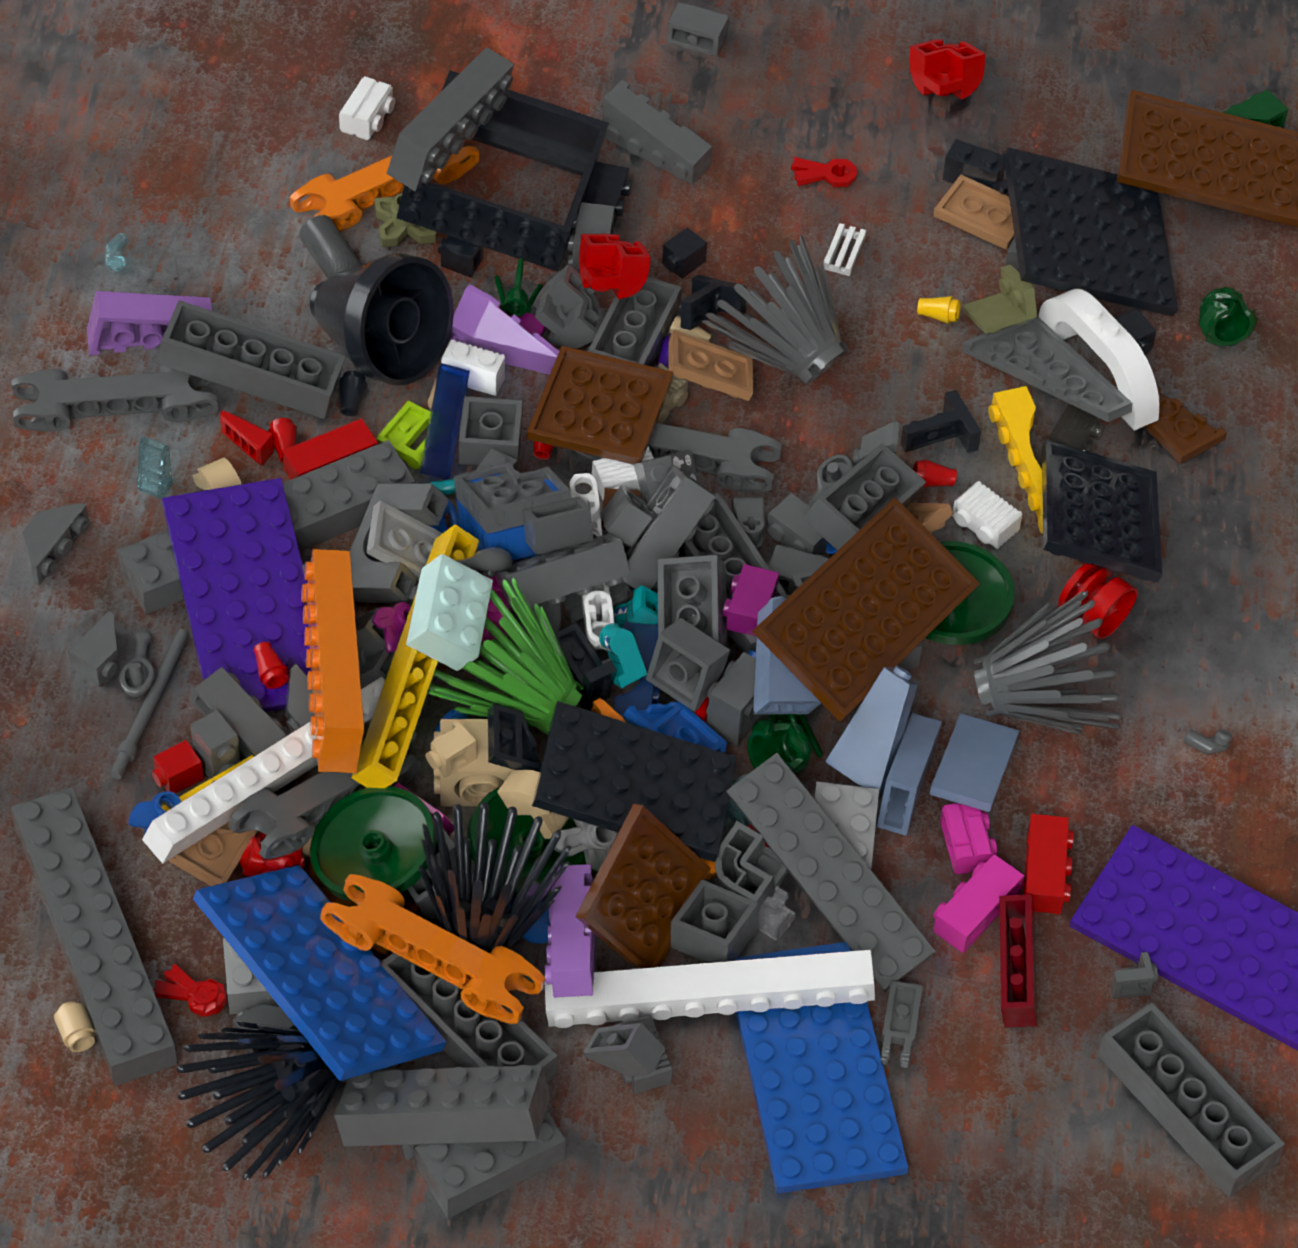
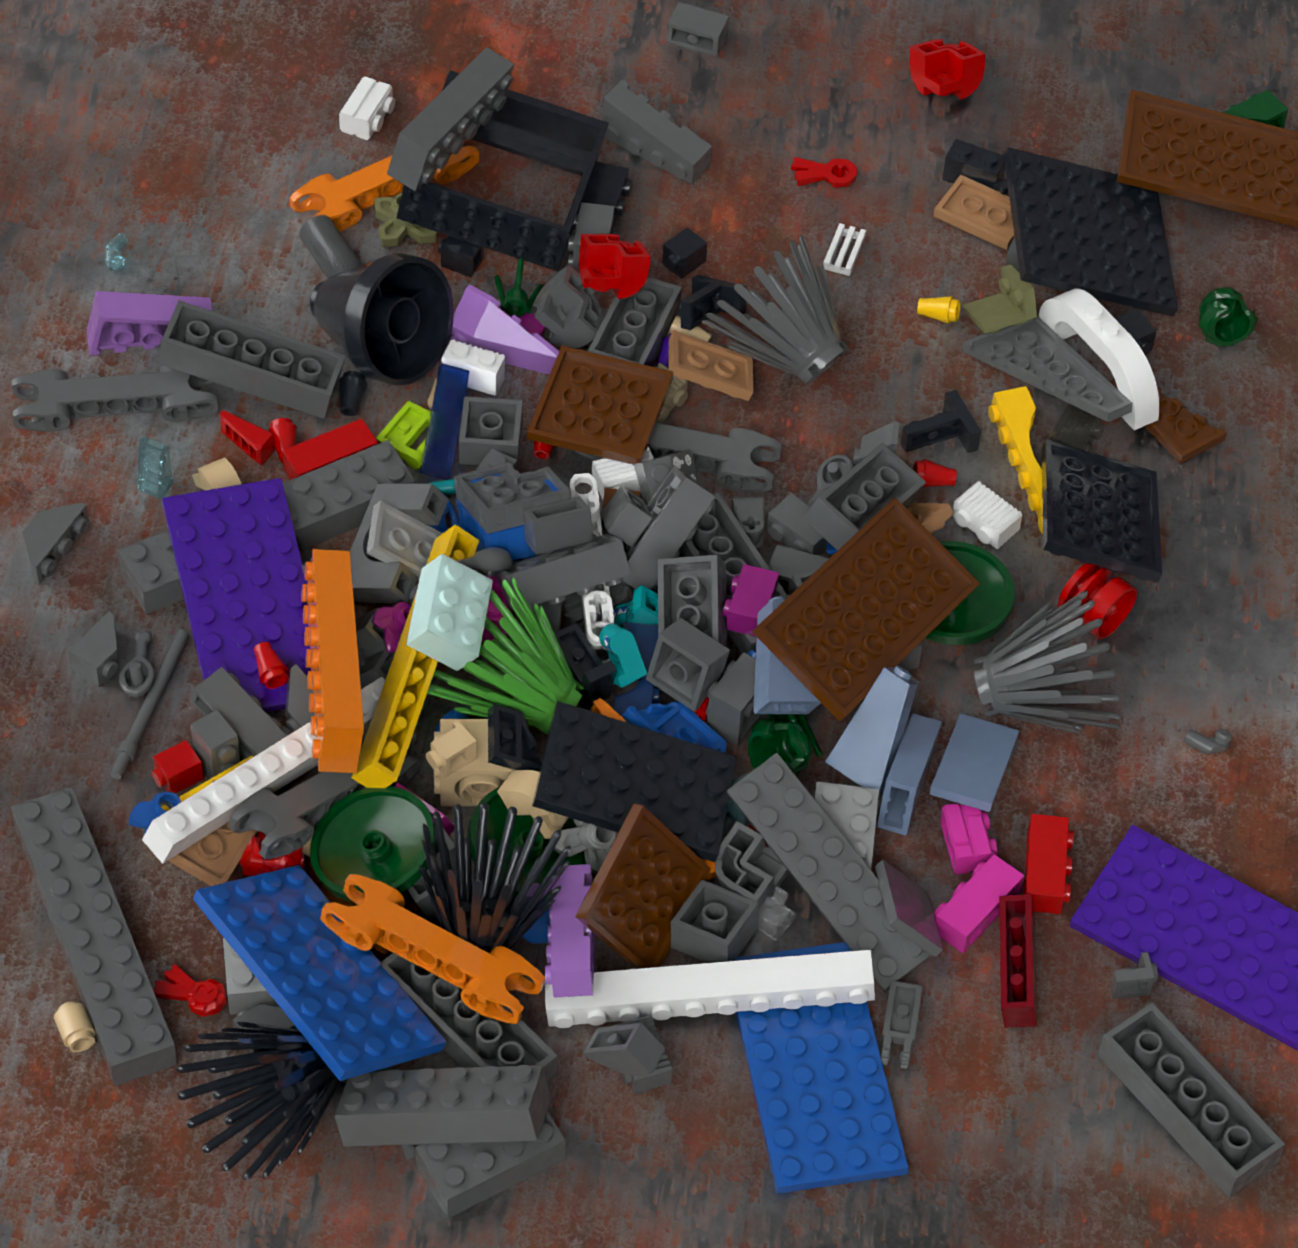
none -> tile [875,860,943,957]

